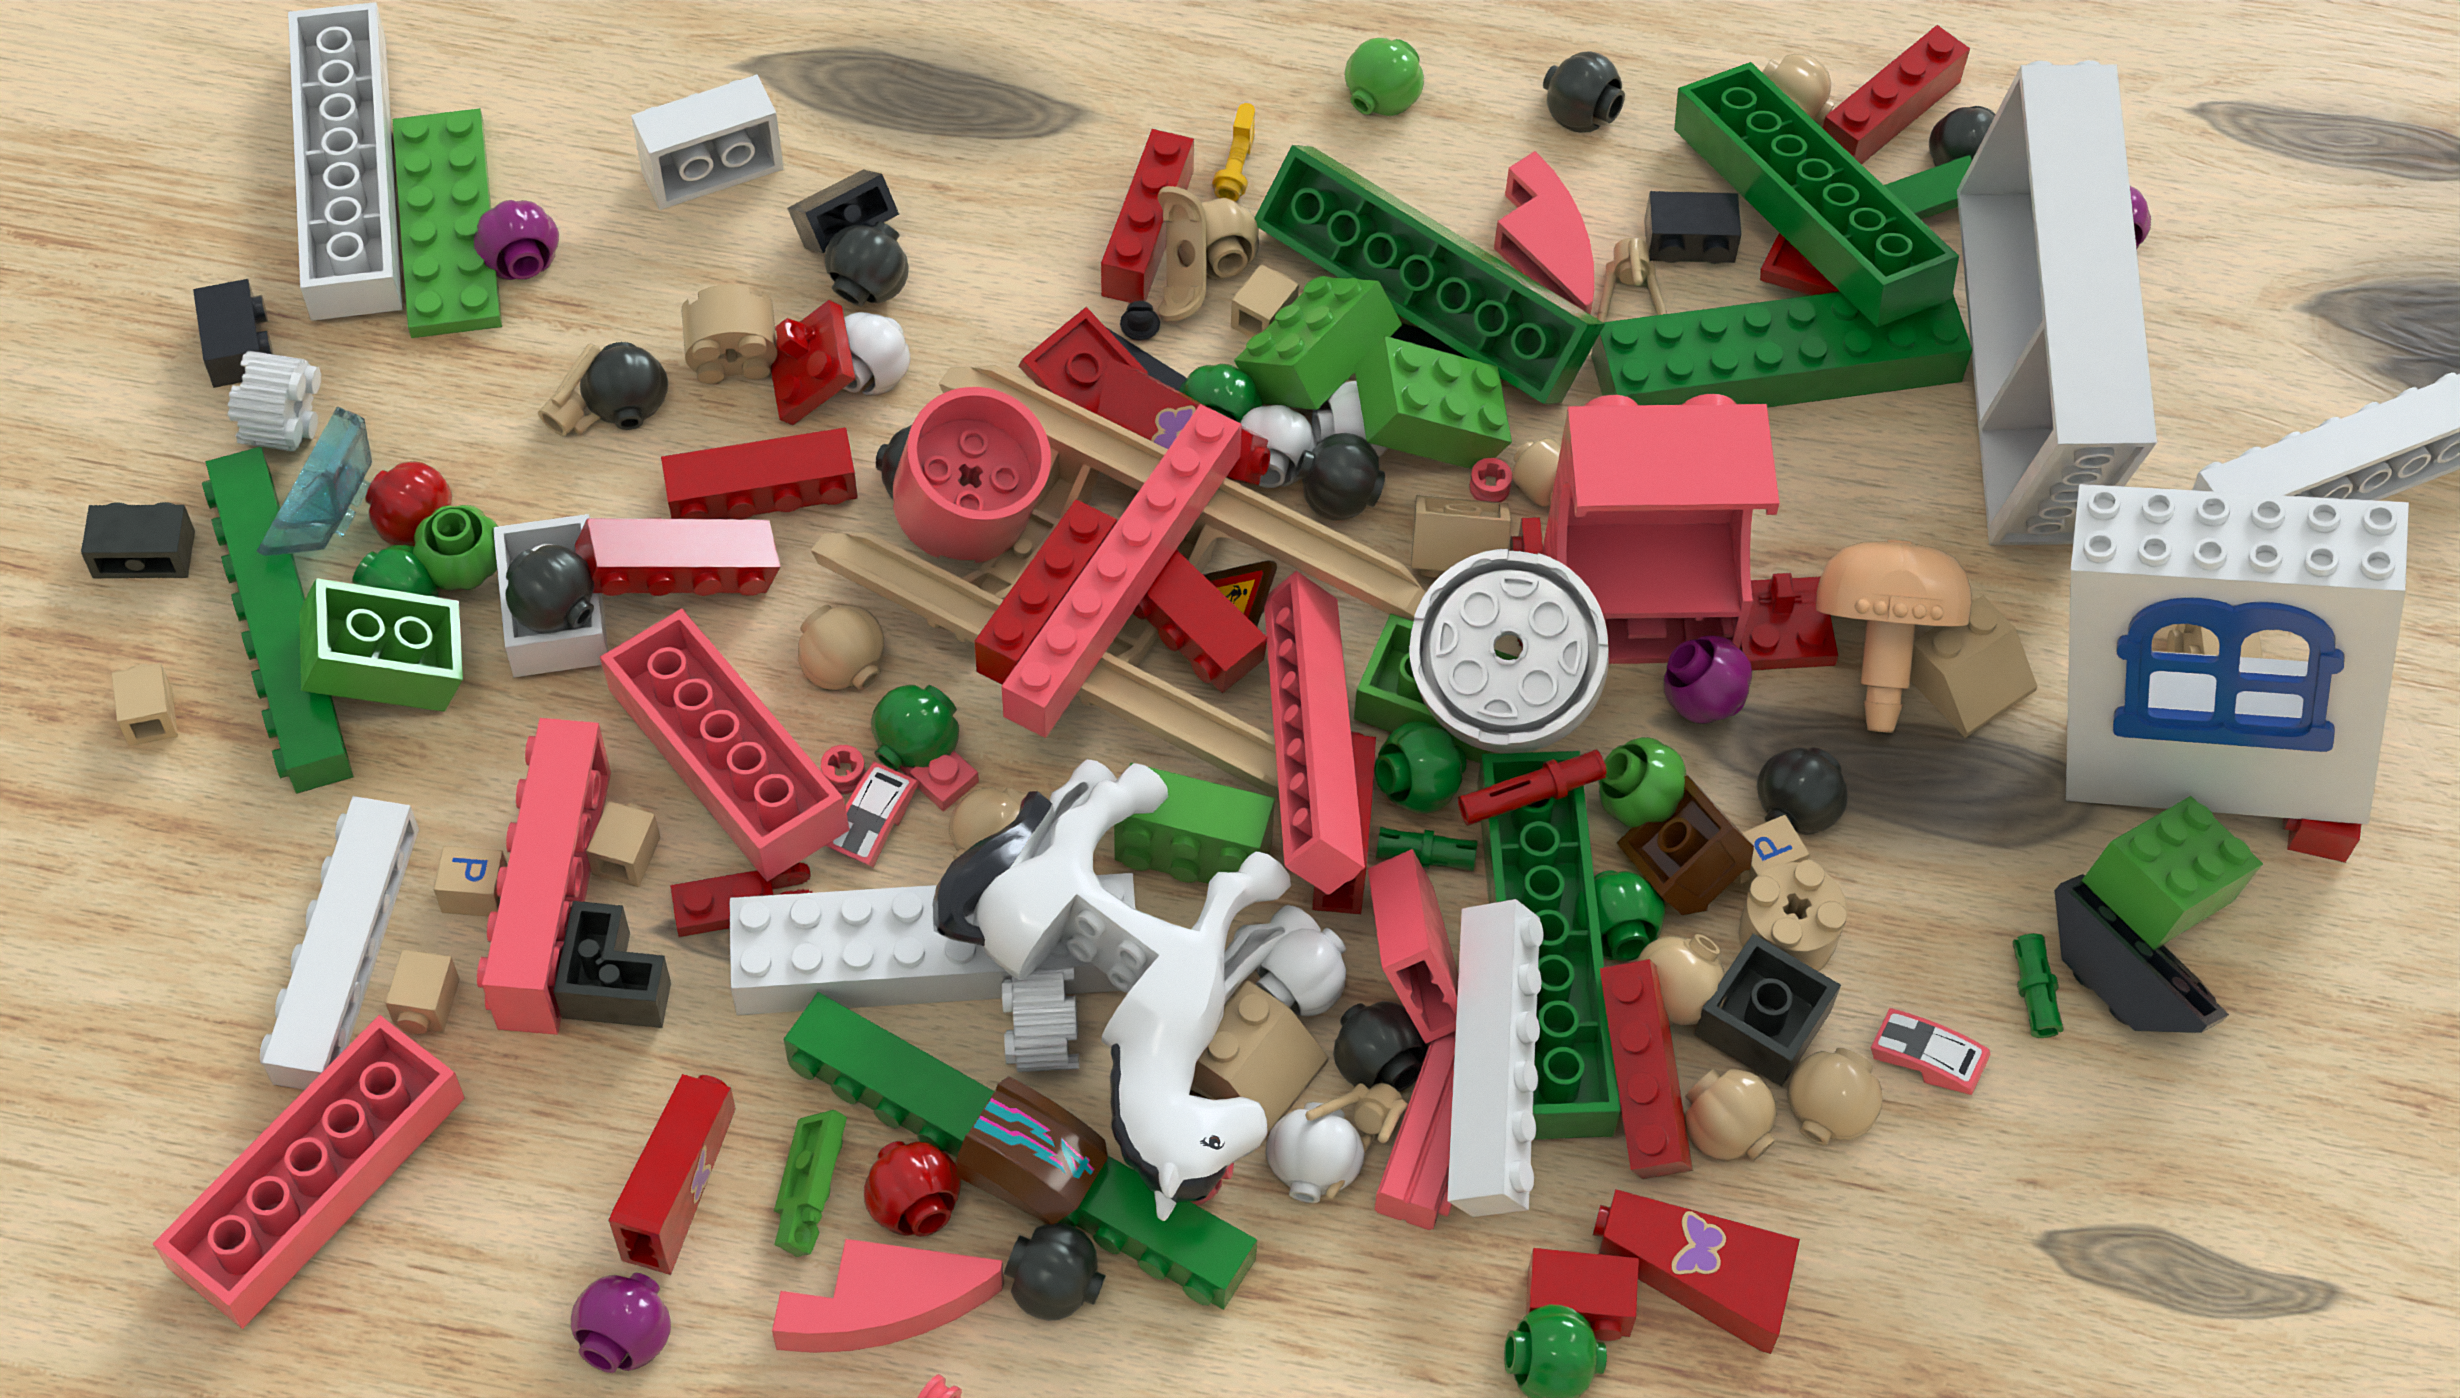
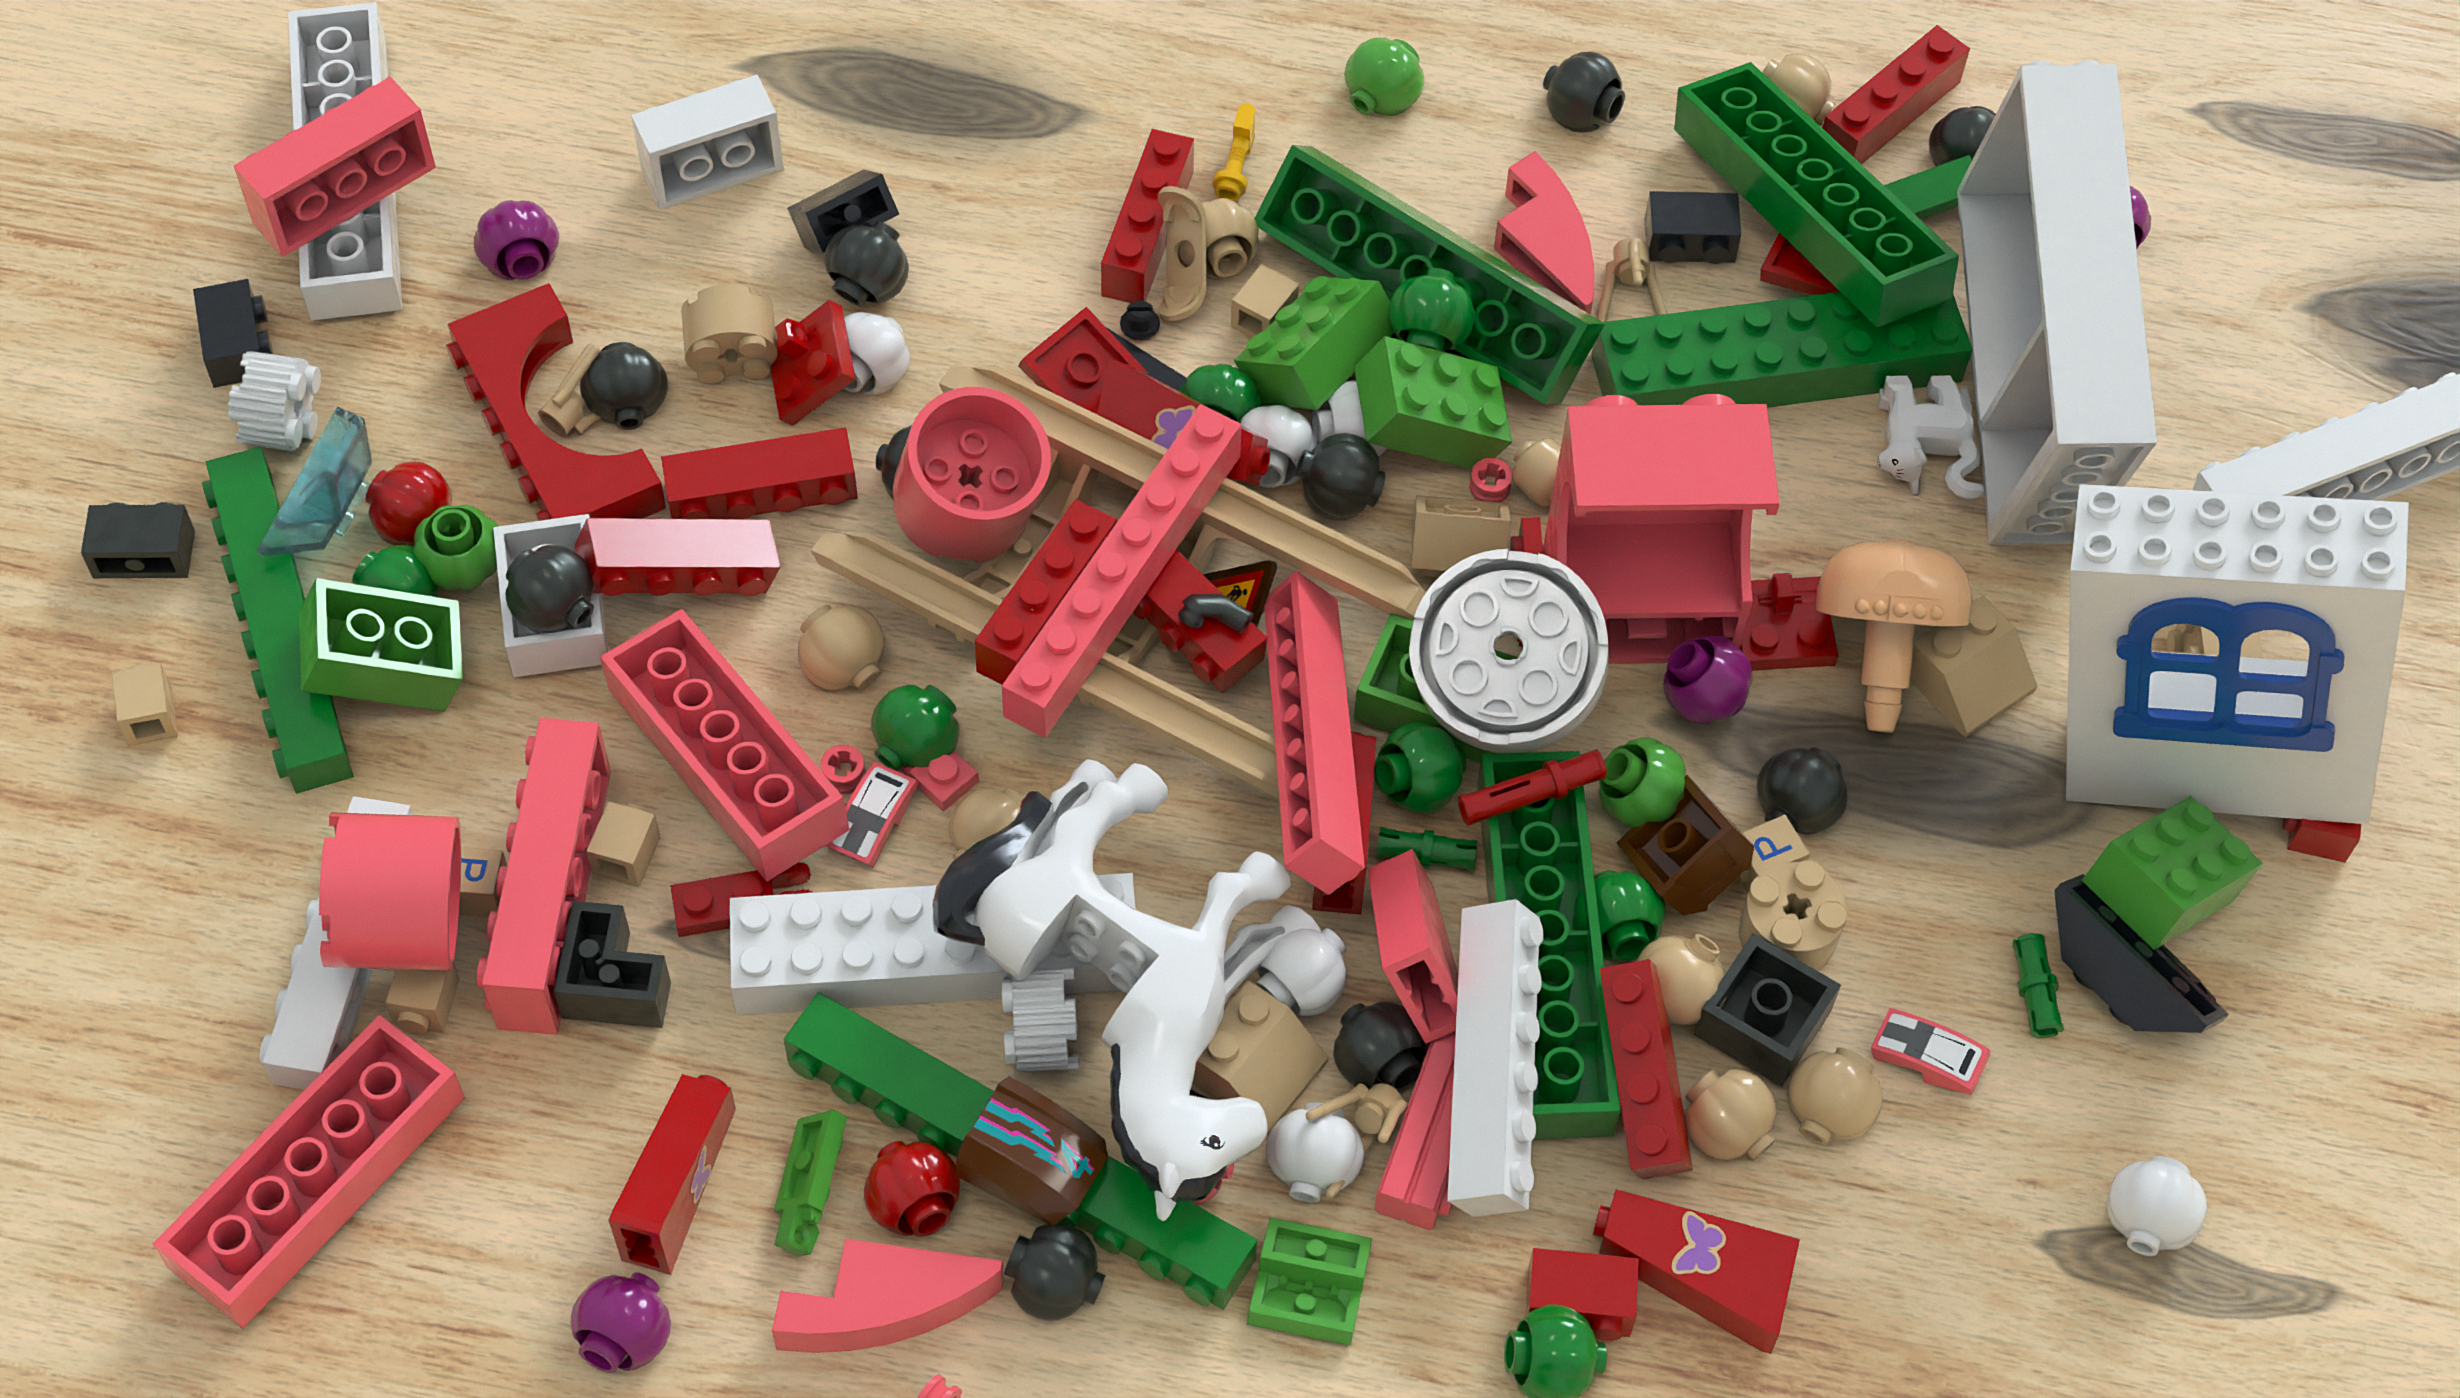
bright green plate [392,108,502,338] -> none
bright green brick [1114,763,1275,884] -> none
none -> coral brick [234,77,436,257]
none -> coral brick [319,812,461,971]
none -> red arch [446,283,666,521]
none -> pearl dark grey arm [1178,594,1253,634]
none -> bright green slope [1247,1217,1372,1346]
none -> green plant [1389,268,1475,351]
none -> white animal [1877,375,1985,500]
none -> white plant [2107,1156,2207,1256]

